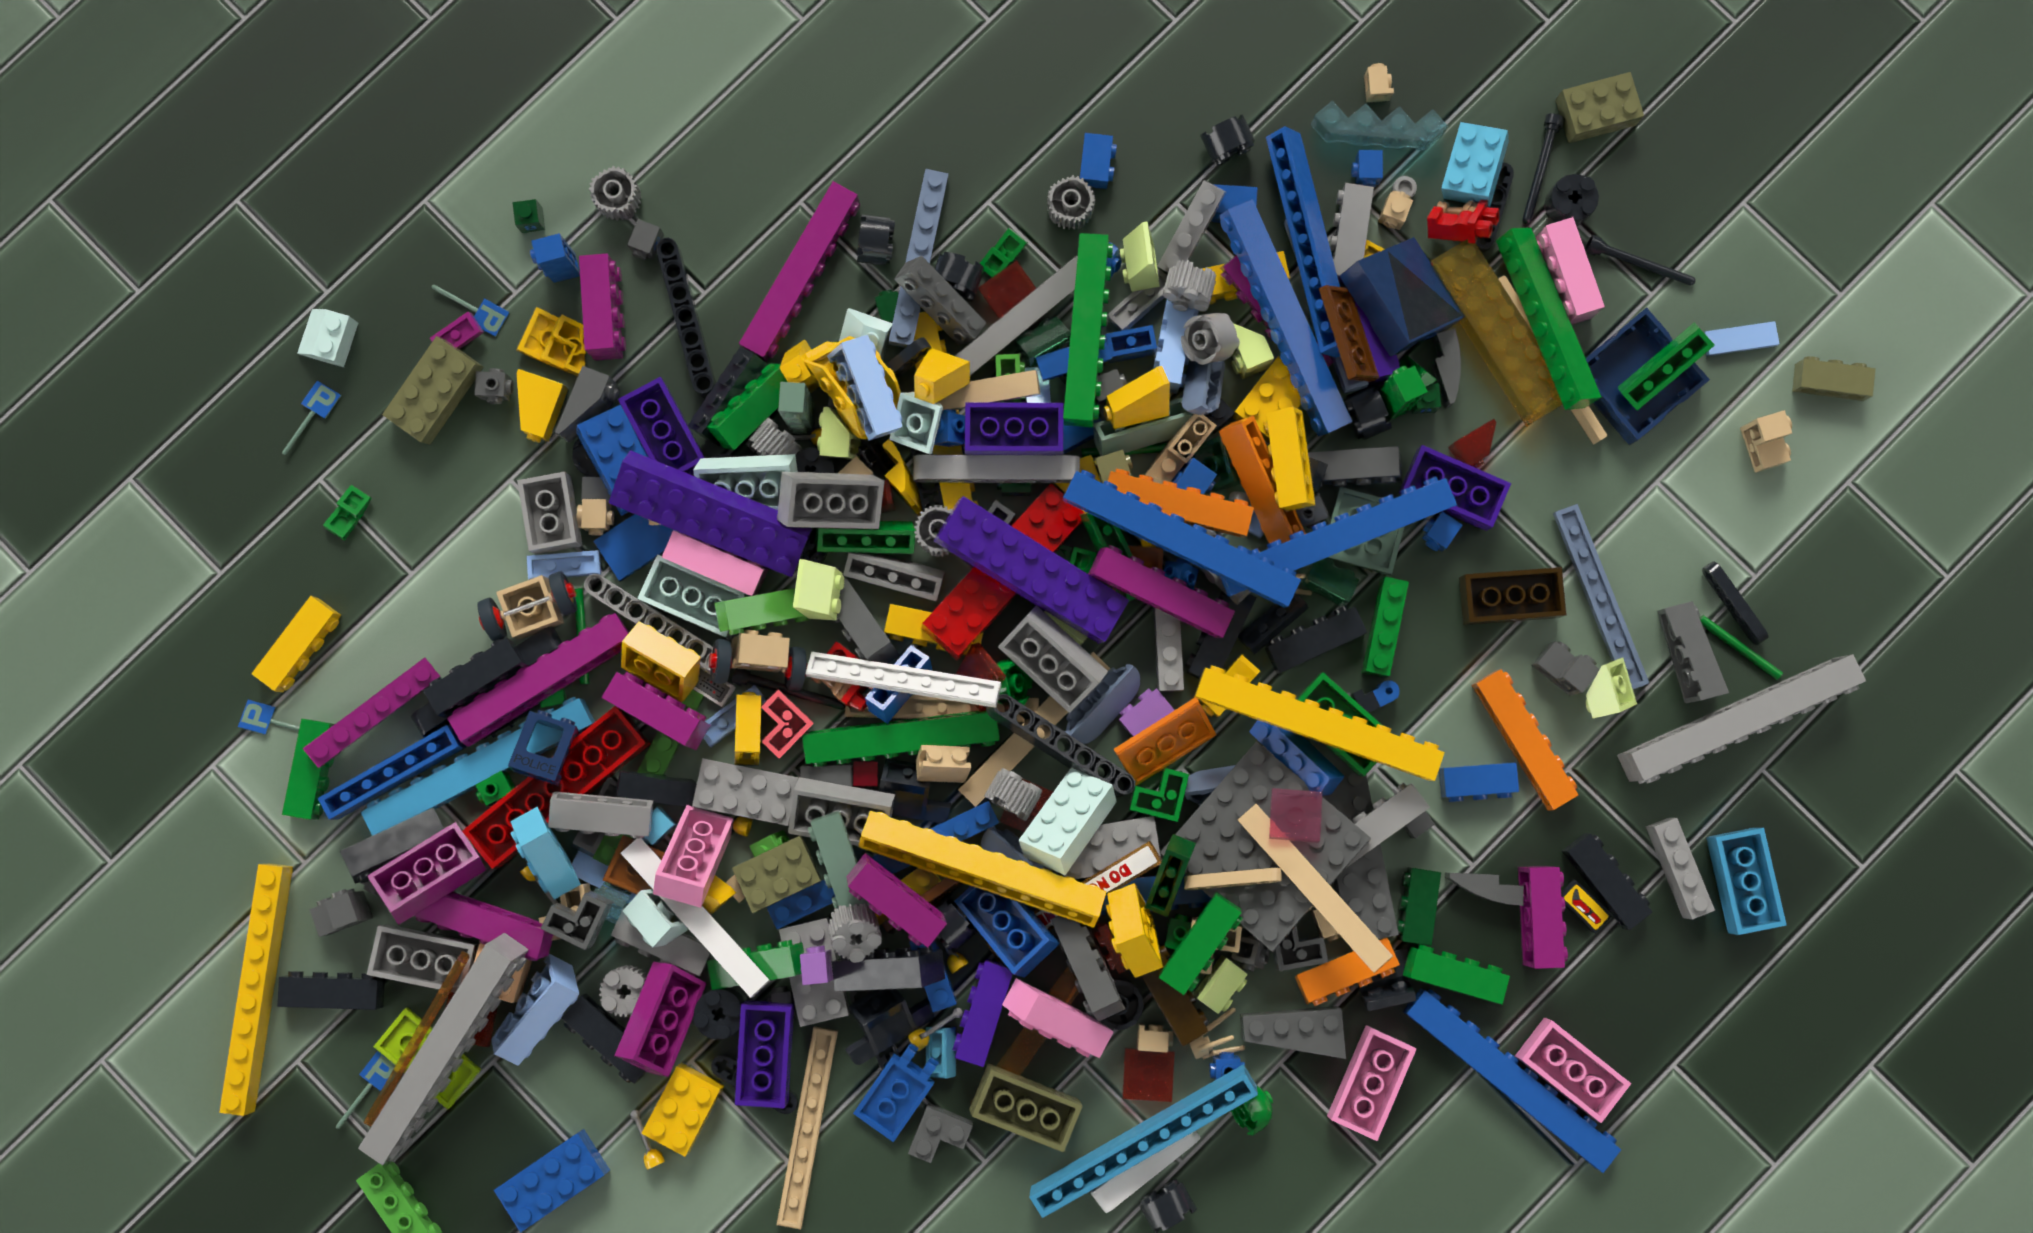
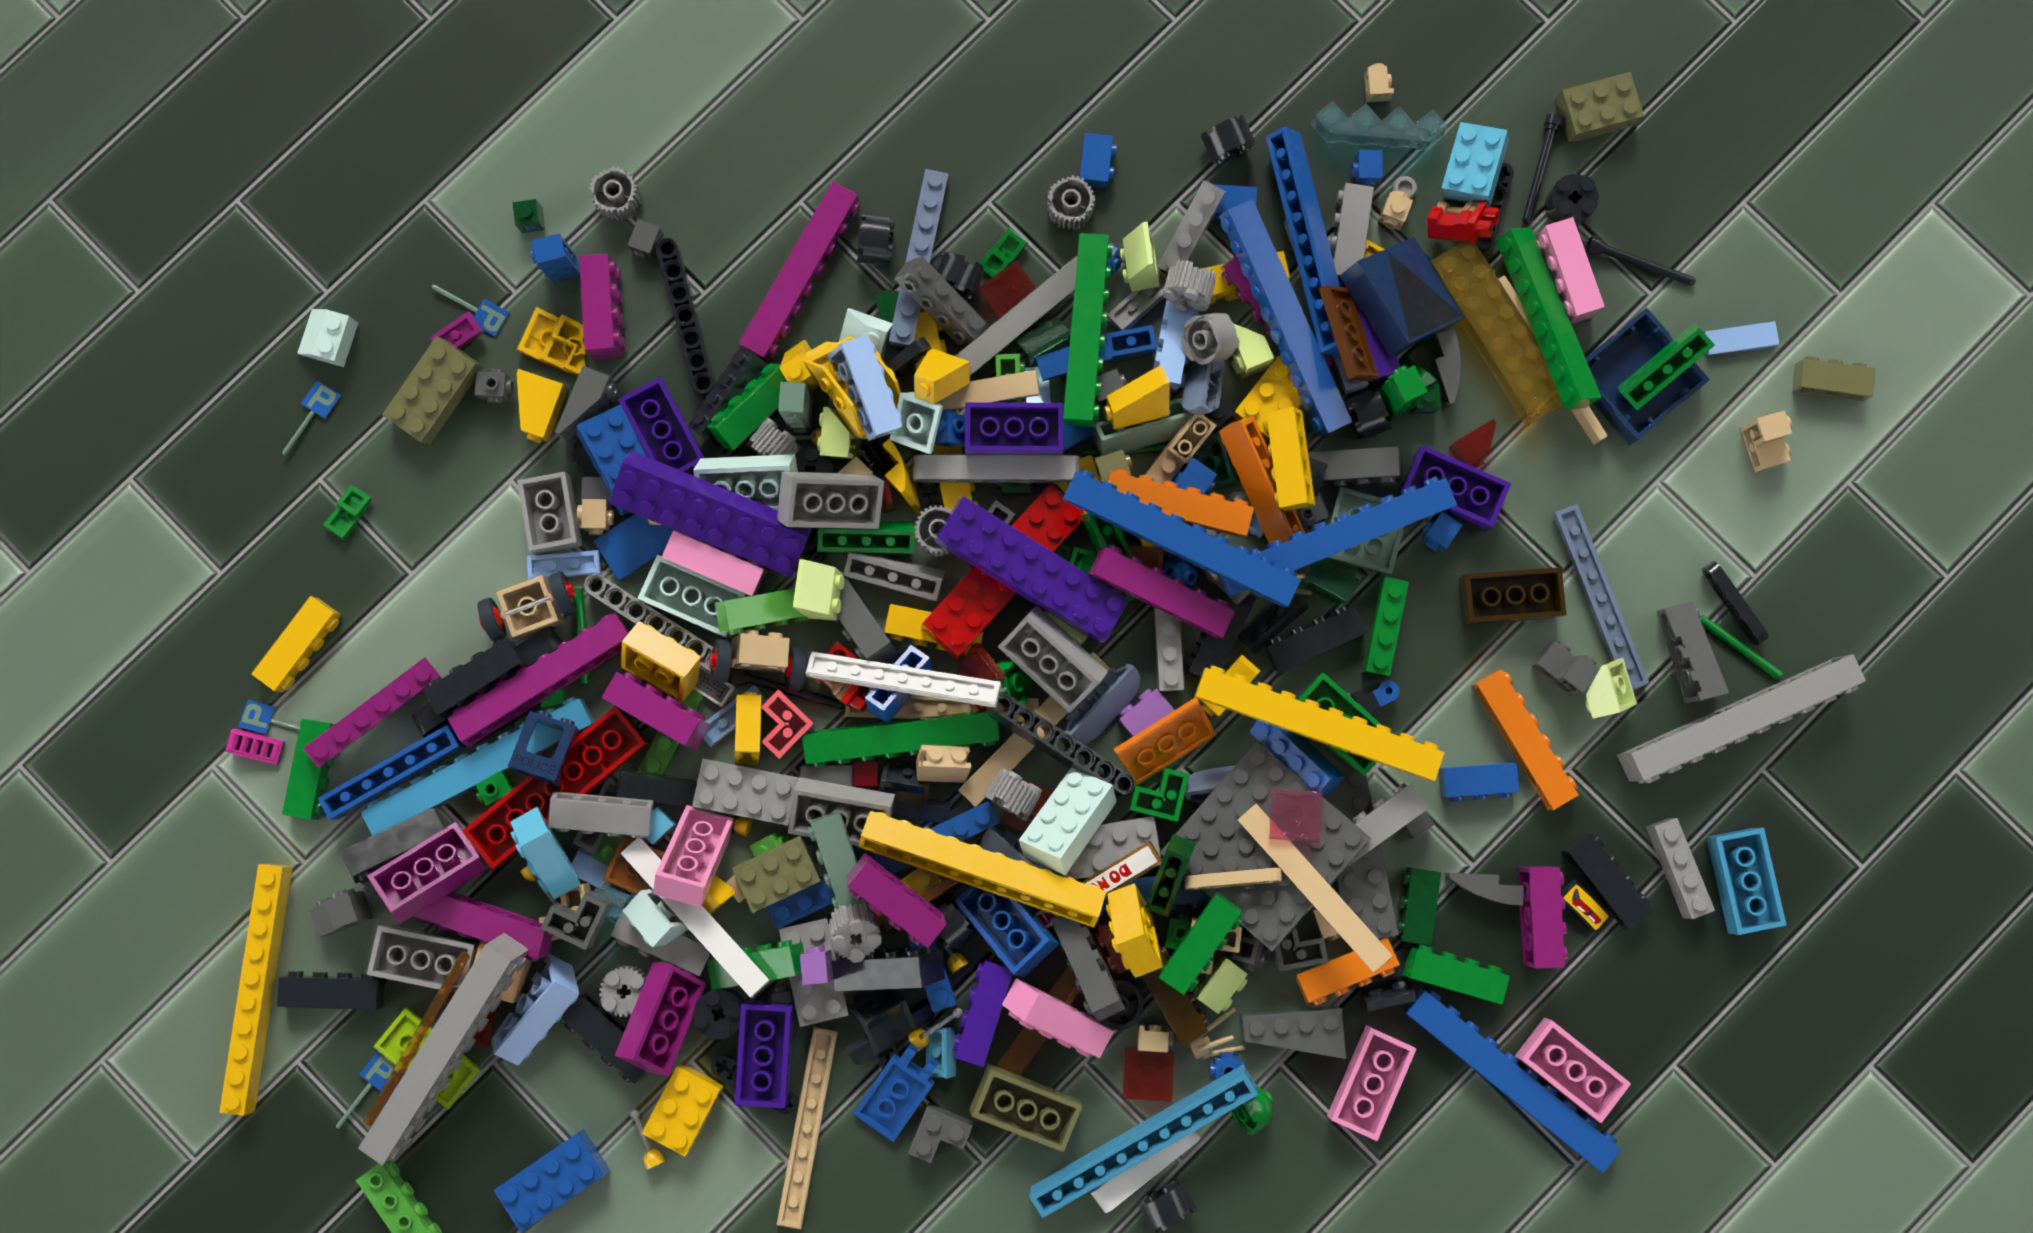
none -> dark pink slope [225,729,285,765]

